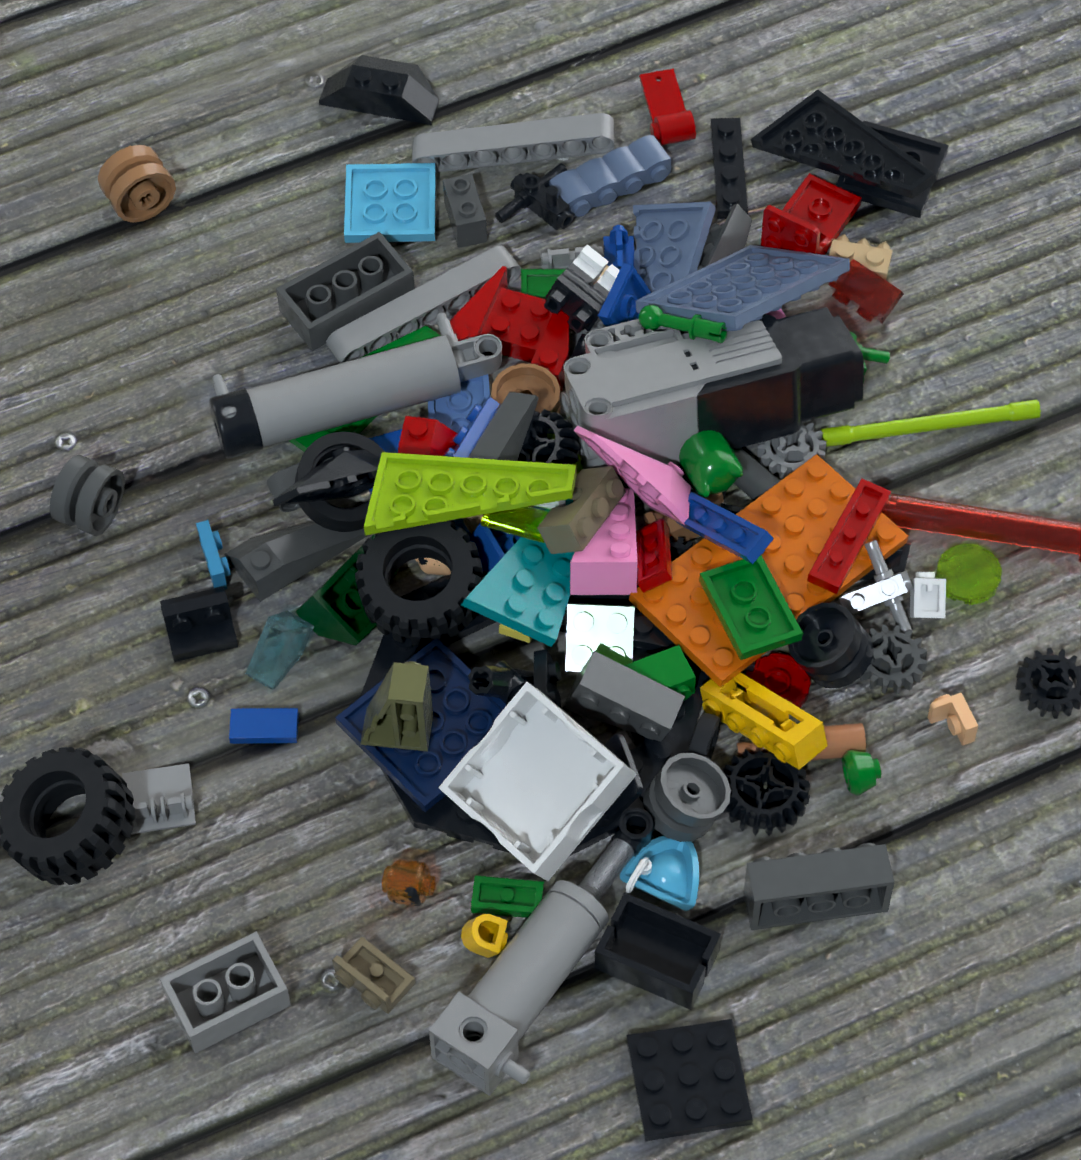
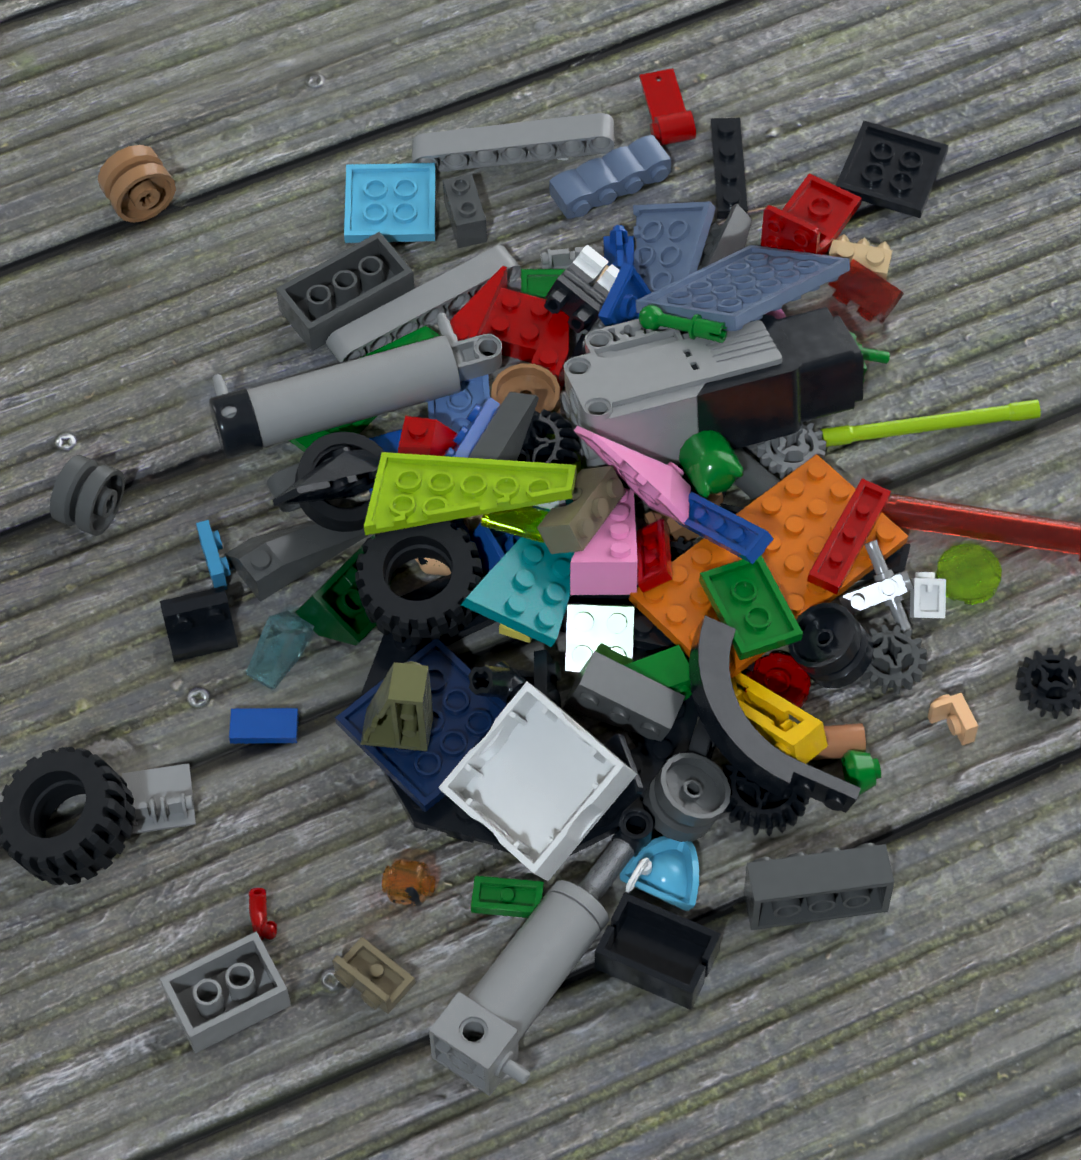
black wedge [319,55,439,125] -> none
yellow plate [461,914,508,958] -> none
black piece [495,163,574,230] -> none
black plate [626,1019,753,1141] -> none
black wing [751,90,936,199] -> none
none -> red arm [249,888,277,941]
none -> arch [689,615,861,813]

